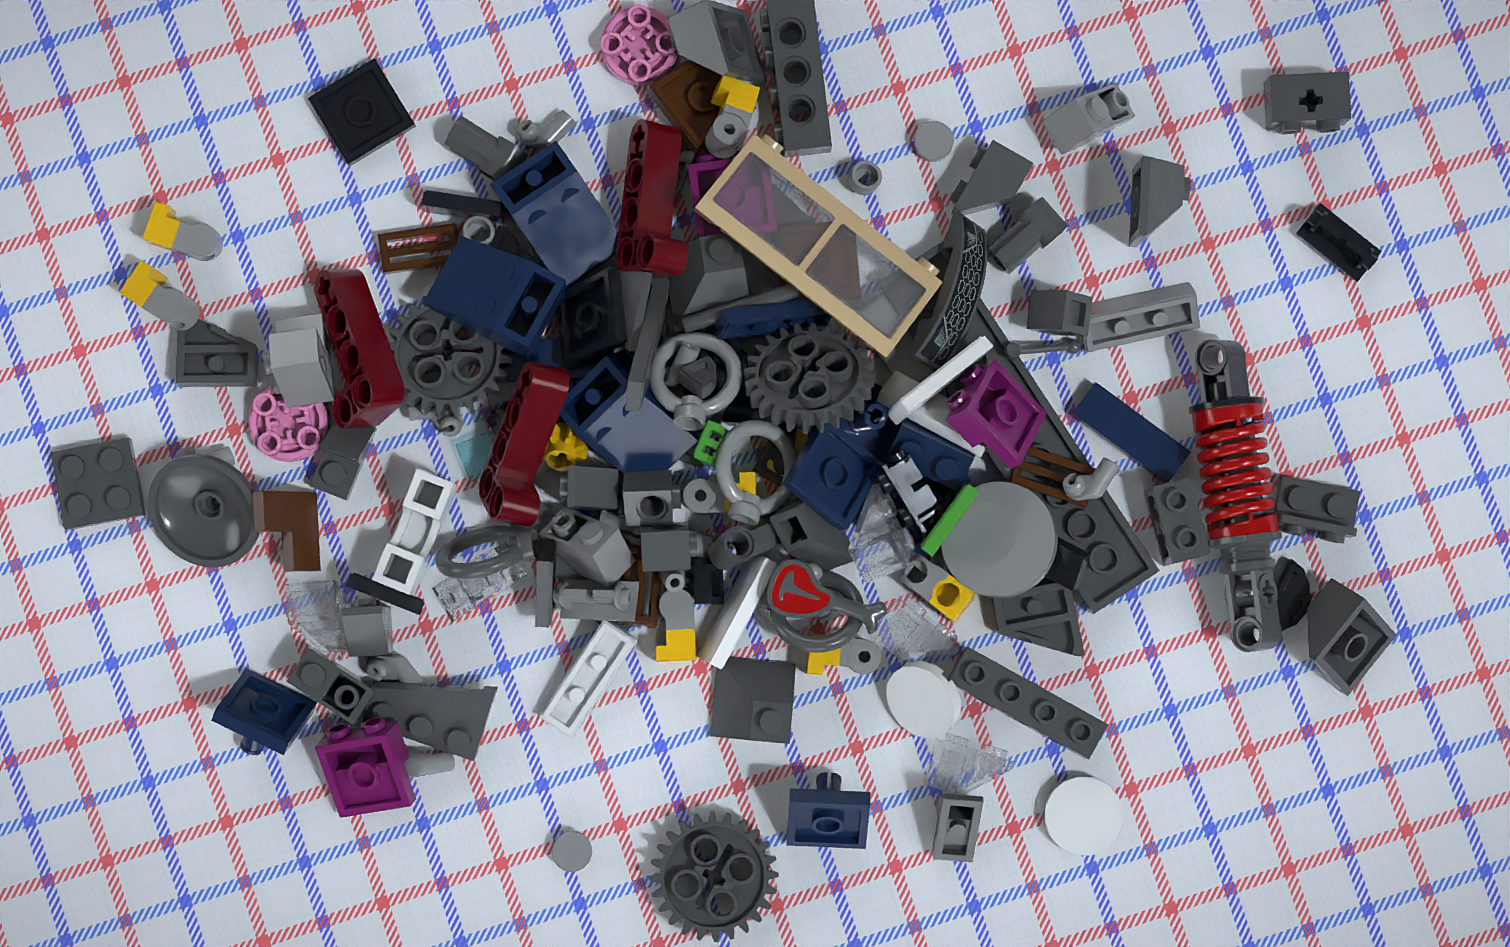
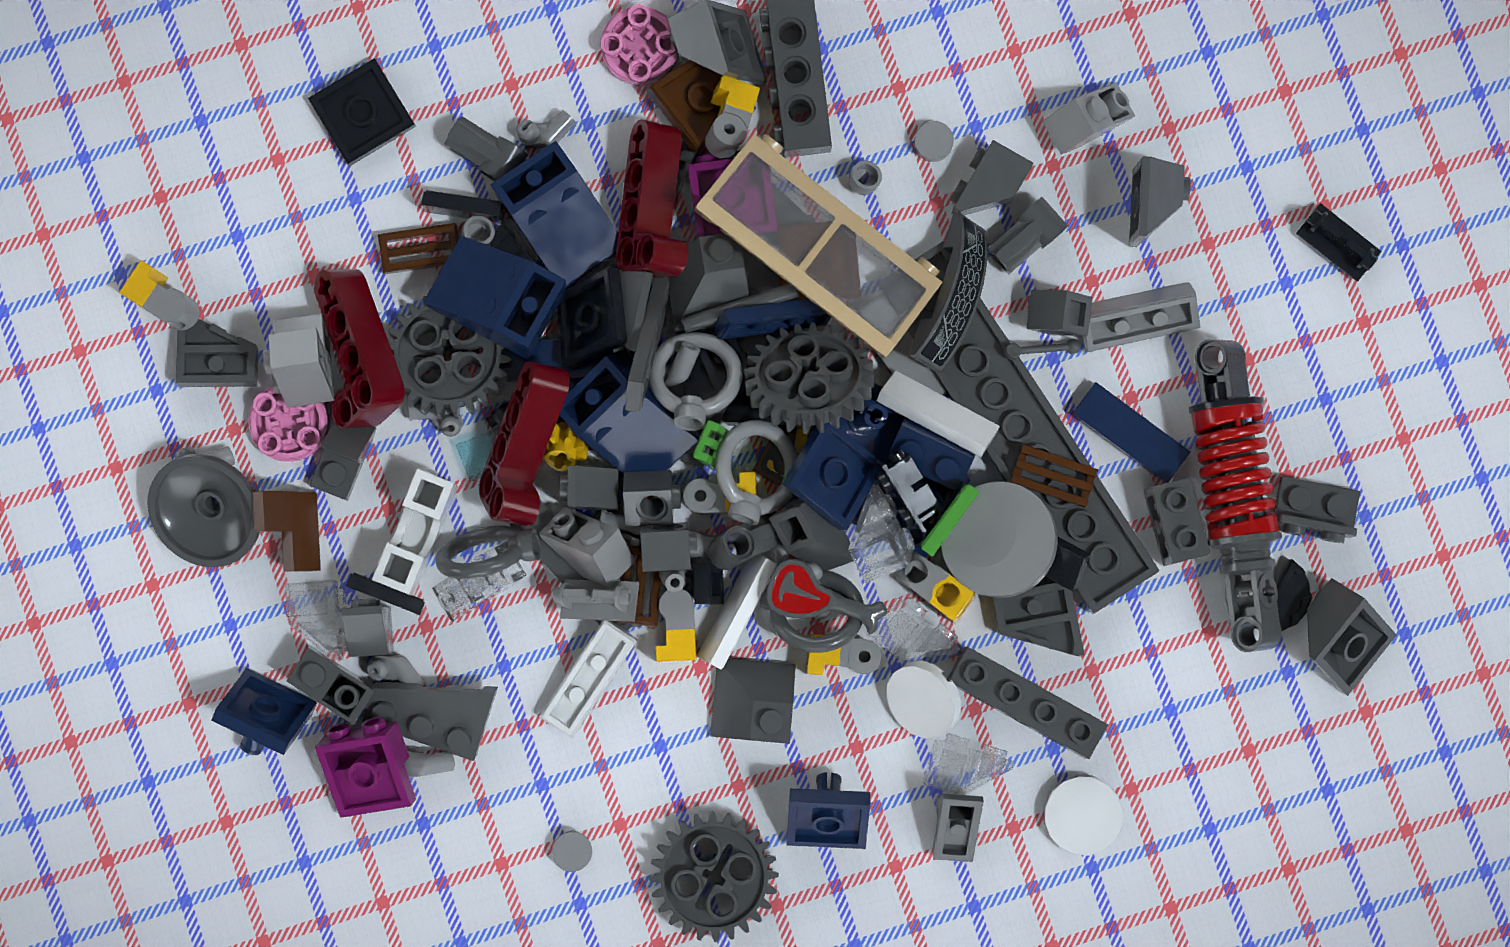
dark grey plate [51,437,146,530] -> none
leg [142,201,223,261] -> none
tile [535,539,557,628] -> none
dark grey tile [677,356,717,400] -> none
white tile [888,336,993,425] -> none
magenta plate [946,359,1047,469] -> none
light grey arm [1063,457,1120,501] -> none
dark grey brick [1263,72,1351,135] -> none

